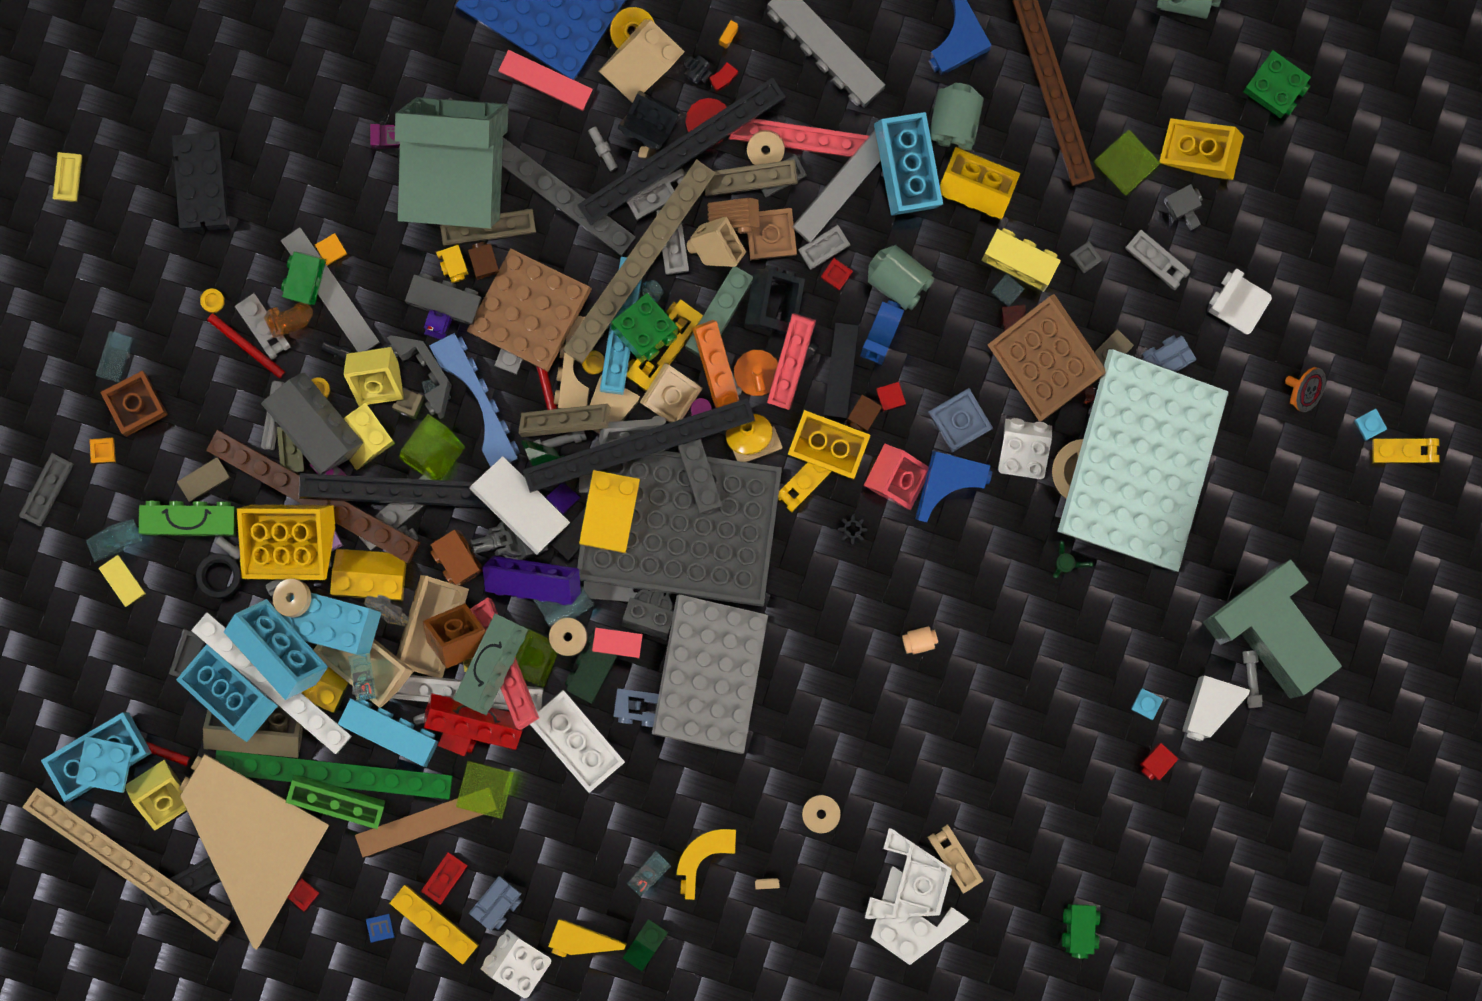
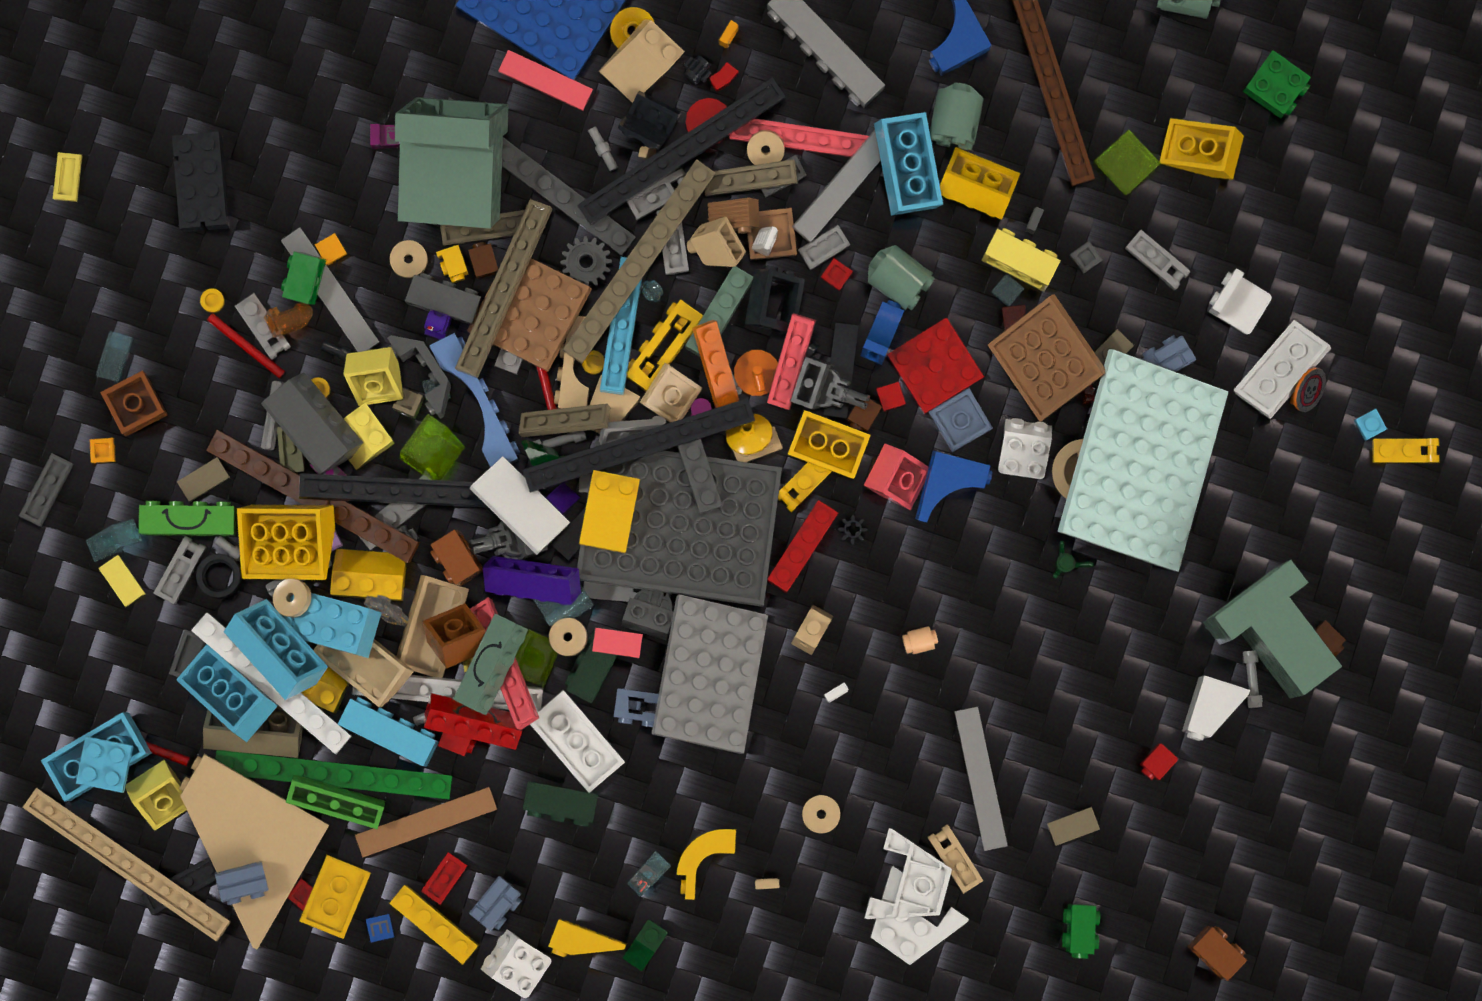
clear light blue leg [348,653,376,701] -> none
clear neon green tile [456,761,514,819] -> none
green brick [611,293,678,363] -> none
medium azure plate [1131,688,1163,720] -> none
dark grey brick [1164,184,1203,231] -> none
none -> light grey plate [154,536,207,605]
none -> sand blue brick [215,861,268,905]
none -> yellow tile [299,855,371,939]
none -> tan piece [390,240,428,279]
none -> dark tan tile [455,199,553,378]
none -> clear green brick [523,782,599,827]
none -> dark grey gear [560,236,612,287]
none -> white slope [752,226,778,256]
none -> red brick [767,500,838,594]
none -> dark grey brick [791,357,870,410]
none -> tan torso [791,605,833,655]
none -> white tile [824,683,849,703]
none -> red plate [887,318,984,414]
none -> light grey tile [954,707,1008,851]
none -> dark grey tile [1025,207,1044,234]
none -> dark tan tile [1047,807,1100,846]
none -> dark orange brick [1187,926,1247,981]
none -> white plate [1234,320,1331,419]
none -> reddish brown brick [1314,620,1346,657]

